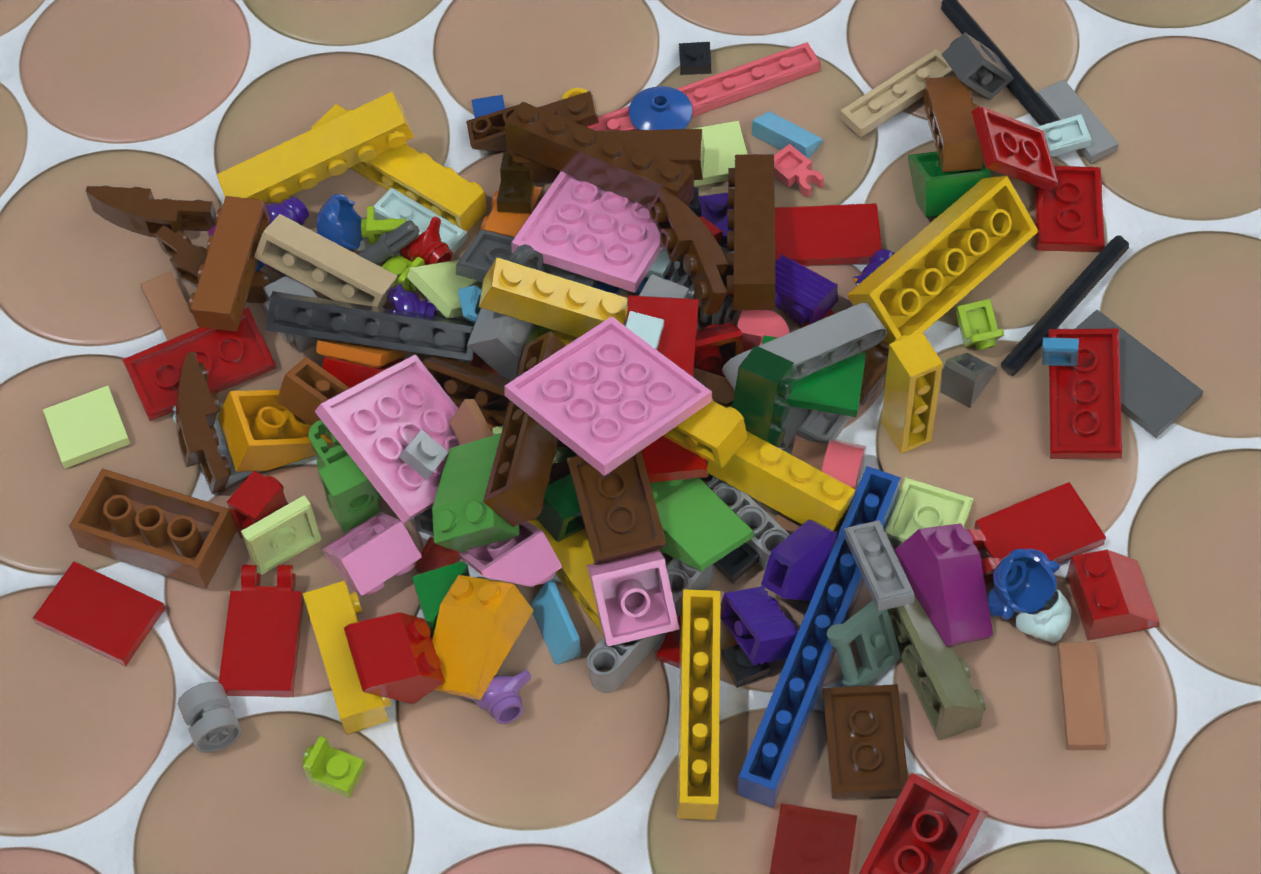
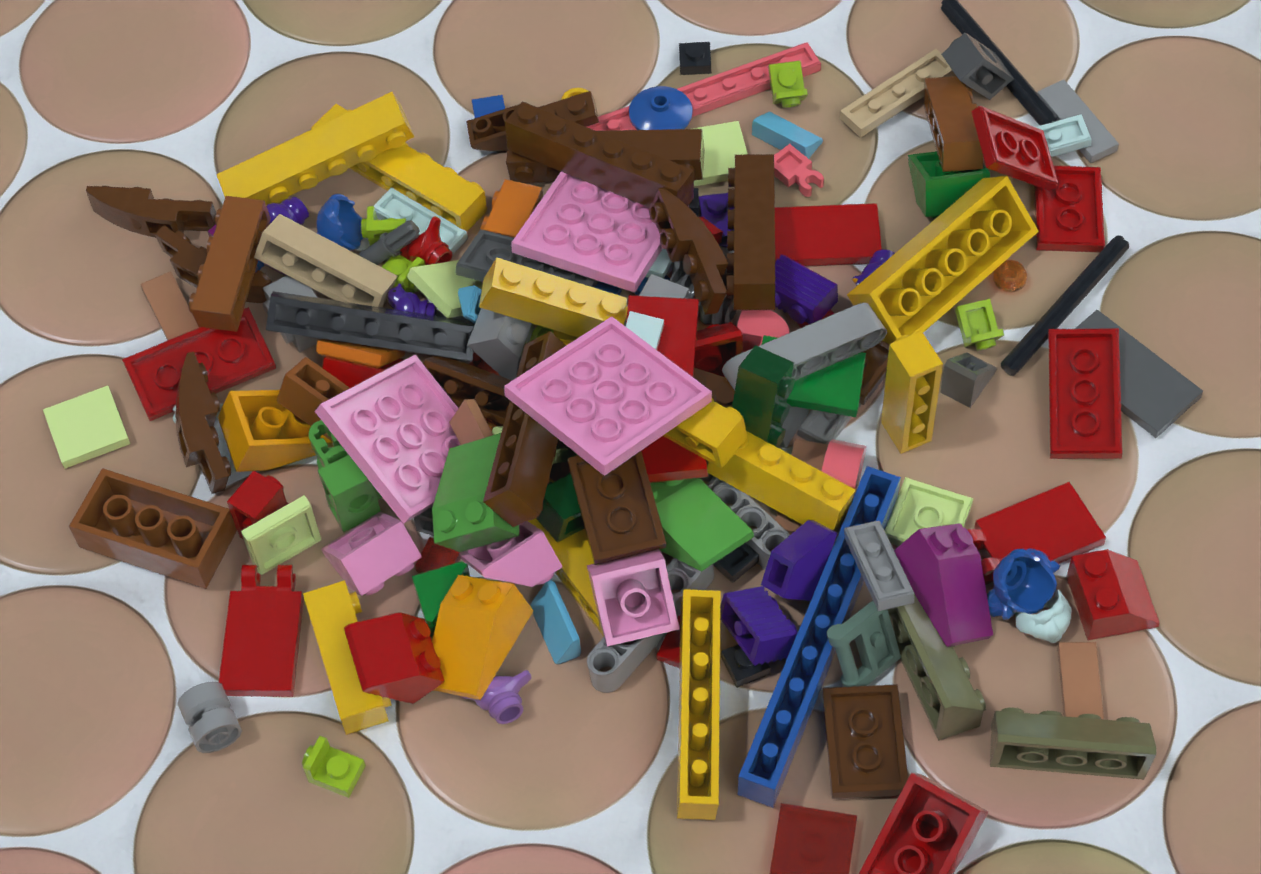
red tile [33,561,166,667] -> none
light grey plate [399,429,449,480] -> none
dark brown slope [497,152,534,213] -> none
dark grey bush [510,244,543,270] -> none
dark azure tile [1042,338,1079,366] -> none
none -> lime bracket [768,60,808,108]
none -> olive slope [990,708,1156,780]
none -> clear orange plate [993,260,1027,292]

